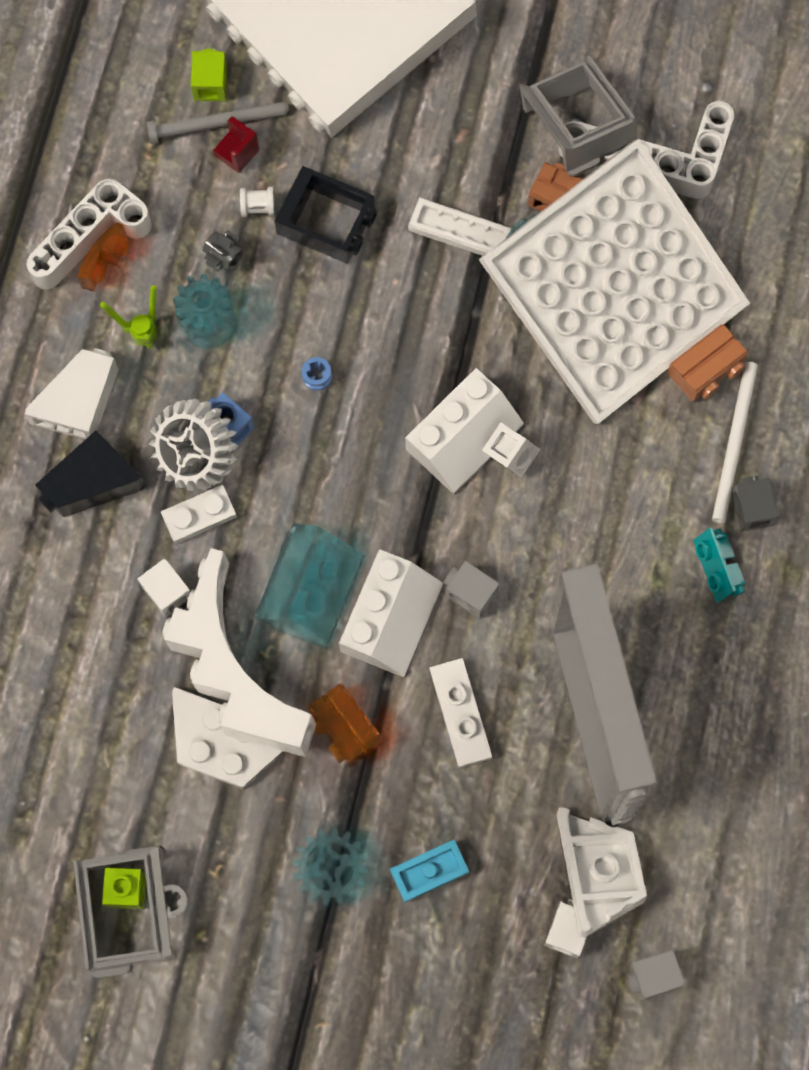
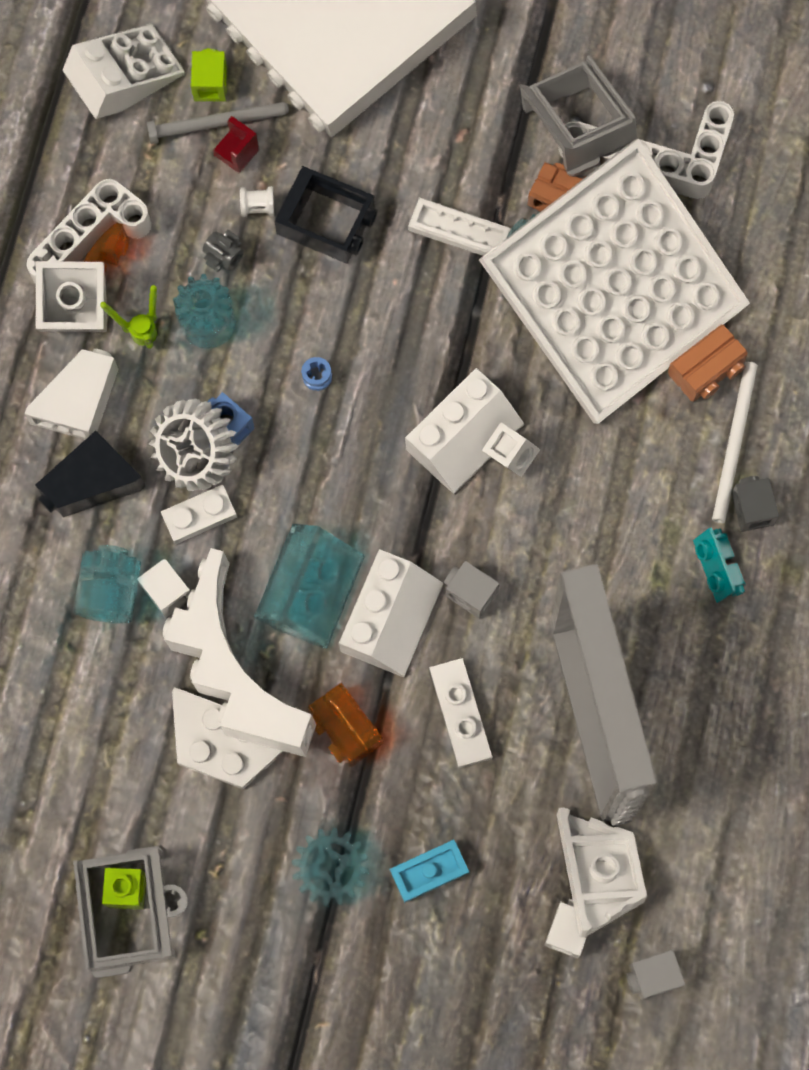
none -> white slope [36,261,107,332]
none -> white slope [63,24,185,119]
none -> clear light blue gear [73,545,141,623]

